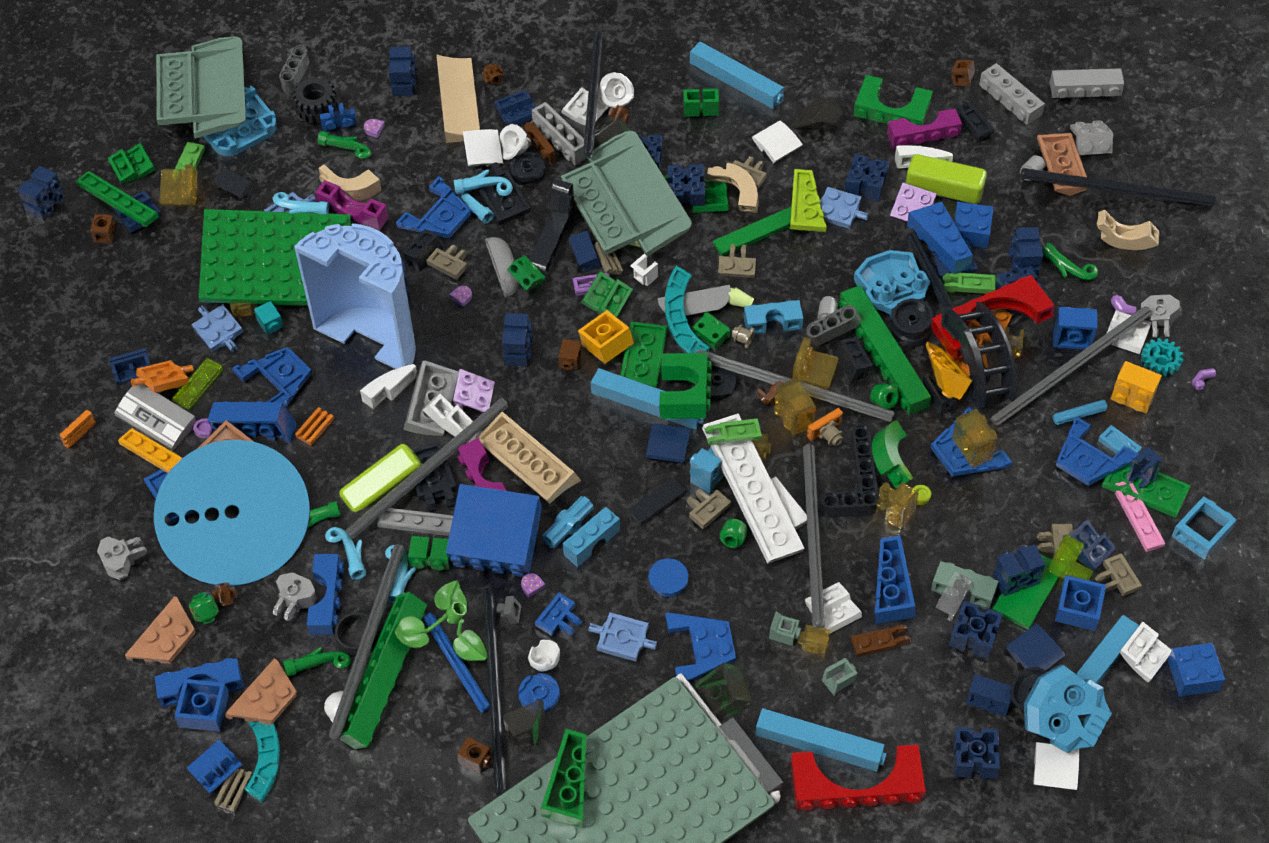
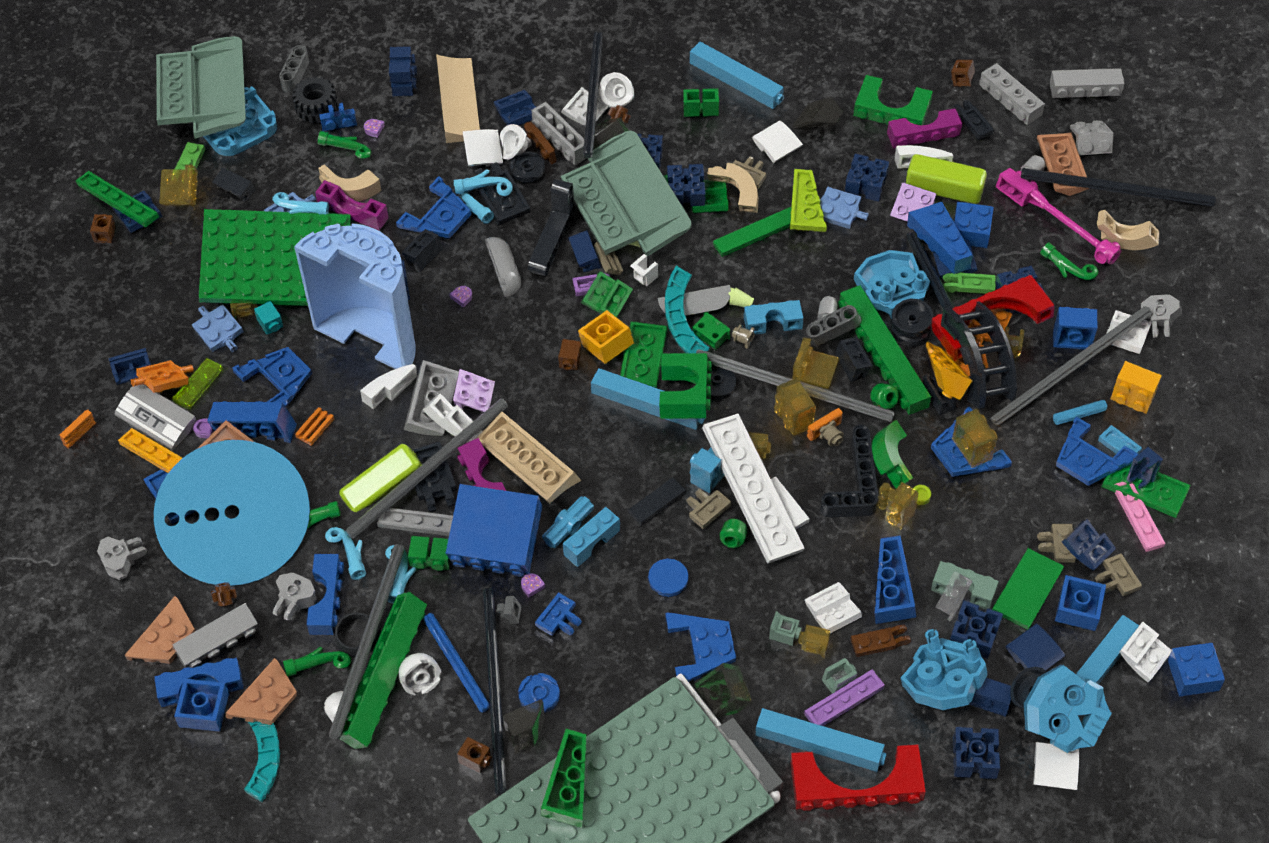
dark blue brick [17,166,65,221] -> none
green slope [108,143,156,183] -> none
blue hinge [187,740,243,794] -> none
green head [189,592,219,624] -> none
dark tan tile [214,768,253,812] -> none
bright green plant [395,581,487,661] -> none
dark tan hinge [426,245,467,280] -> none
reddish brown gear [482,63,504,85] -> none
dark blue brick [502,313,533,366] -> none
green piece [507,255,545,291] -> none
white hair [528,640,560,672] -> none
medium blue plate [588,612,657,662] -> none
dark blue slope [646,423,691,463] -> none
bright green hinge [704,419,762,445] -> none
dark tan hinge [718,244,756,278] -> none
reddish brown bracket [756,380,789,407] -> none
dark grey axle [803,444,825,630] -> none
dark blue brick [993,544,1046,597] -> none
dark blue brick [1009,227,1043,279] -> none
clear neon green plate [1047,535,1093,581] -> none
medium lavender arm [1111,295,1136,315] -> none
teal gear [1141,338,1183,376] -> none
dark azure window [1172,496,1237,560] -> none
medium lavender arm [1192,368,1216,390] -> none
none -> light grey brick [172,603,258,668]
none -> white cylinder [399,653,441,695]
none -> medium lavender plate [804,670,885,726]
none -> dark azure brick [901,629,988,710]
none -> dark pink bar [996,168,1121,265]

